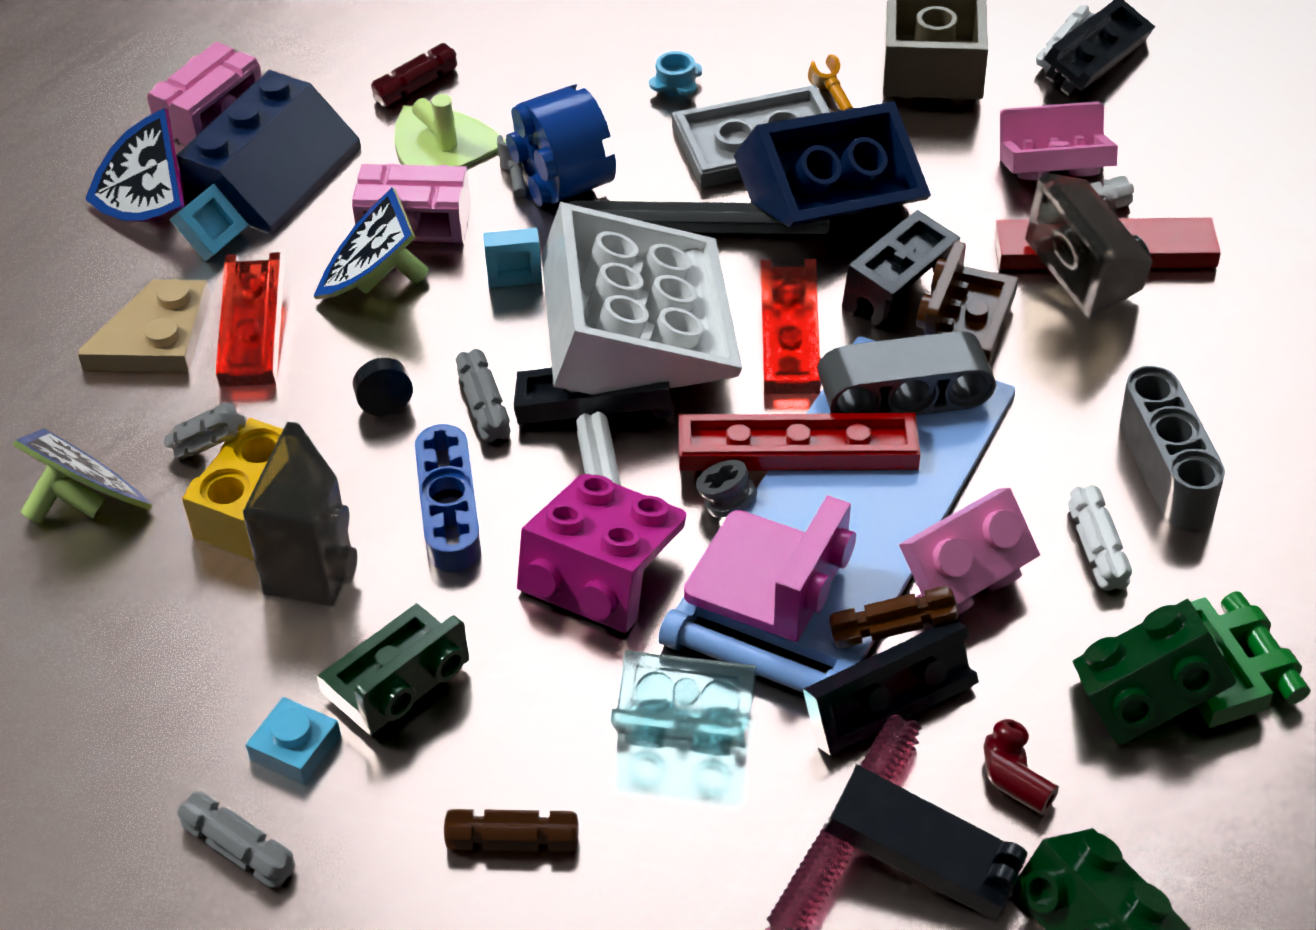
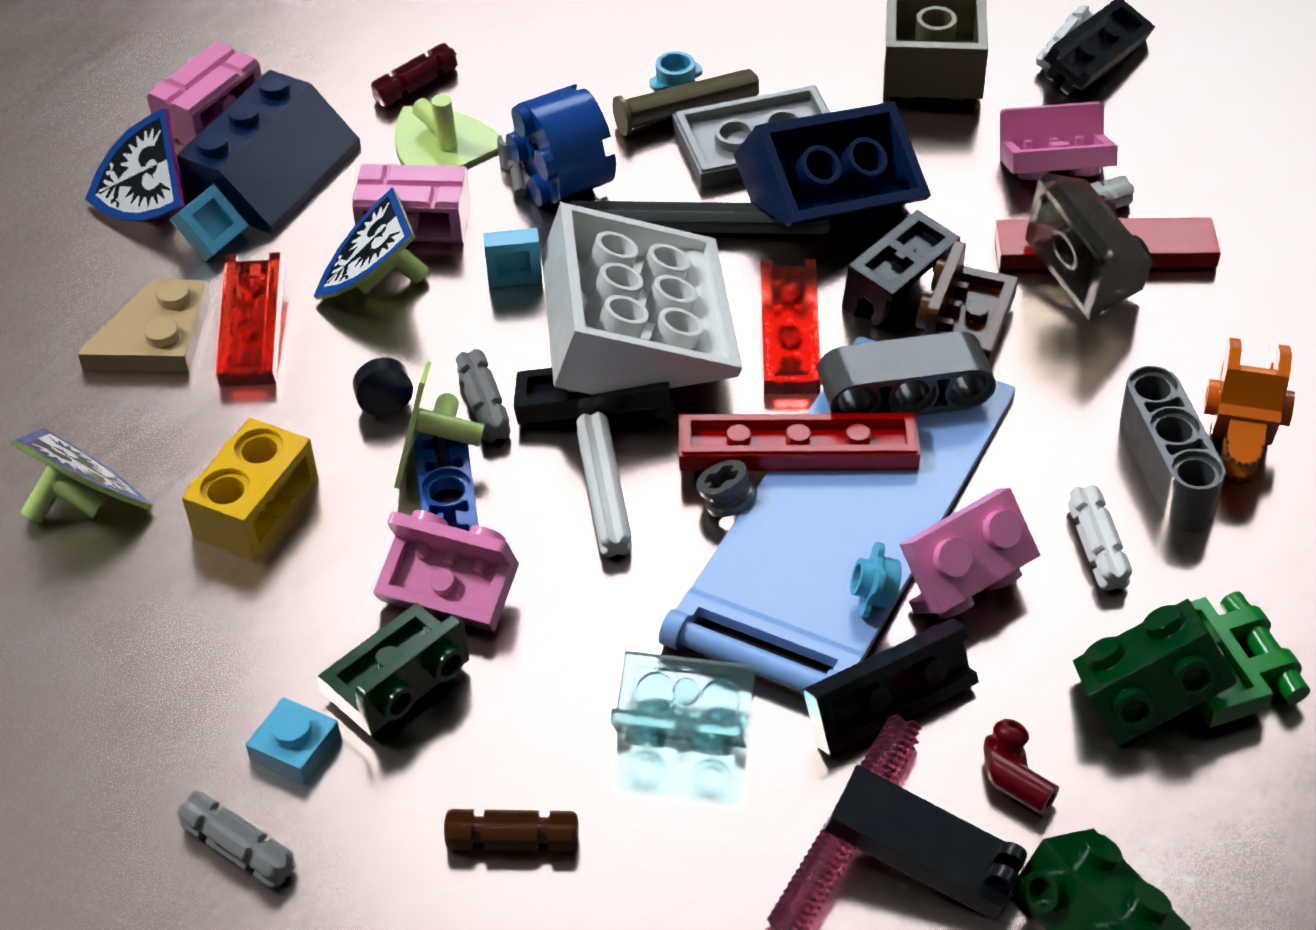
light grey axle [164,403,246,460] -> none
clear smoke slope [243,421,358,607] -> none
dark pink bracket [516,474,687,633] -> none
bracket [684,495,856,642] -> none
light orange hand [807,54,854,110] -> none
reddish brown axle [829,586,959,648] -> none
none -> bright pink bracket [373,510,519,632]
none -> yellowish green shield [394,360,485,489]
none -> dark tan axle [612,68,760,136]
none -> medium azure plate [850,542,902,618]
none -> orange hinge [1203,337,1295,483]

